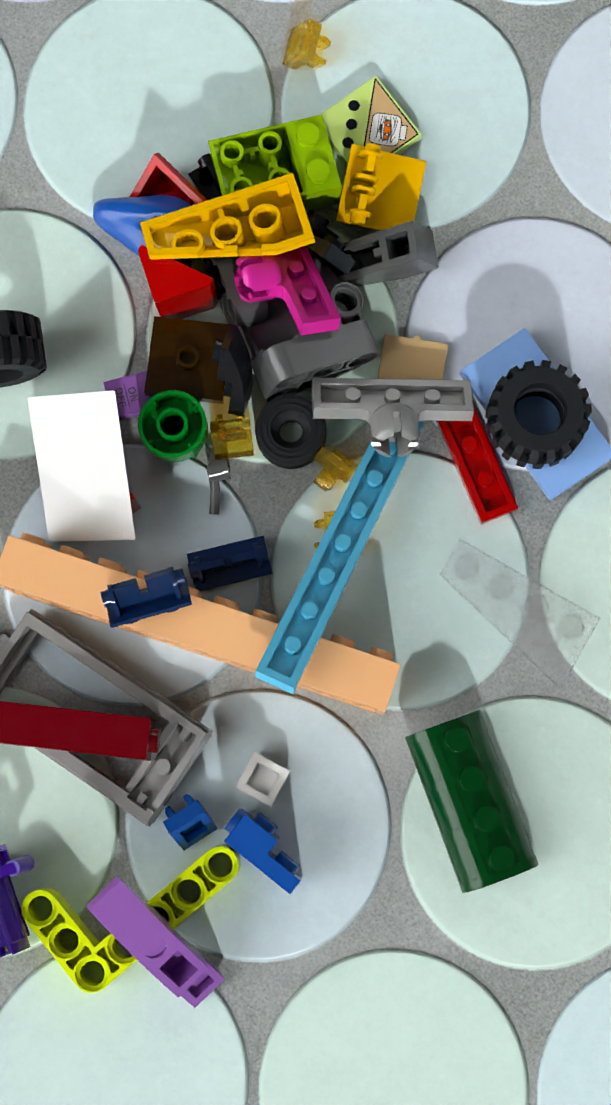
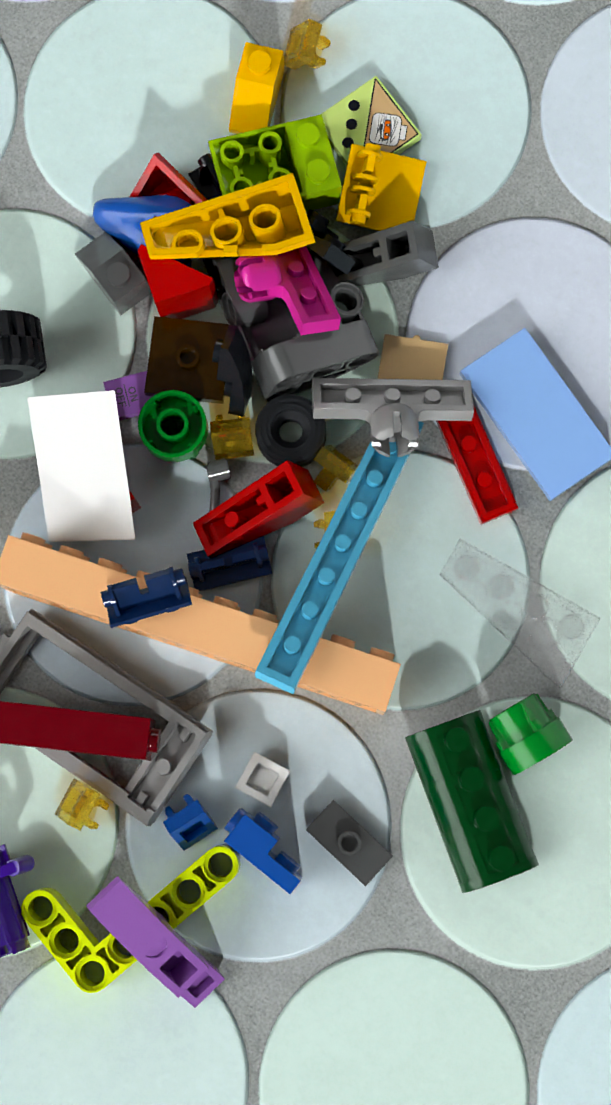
black tyre [485,360,592,469] -> none
none -> clear yellow tile [54,778,109,831]
none -> dark grey slope [75,232,151,316]
none -> red slope [192,460,325,558]
none -> yellow slope [229,42,285,134]
none -> dark grey plate [306,800,393,886]
none -> green piece [488,693,573,776]

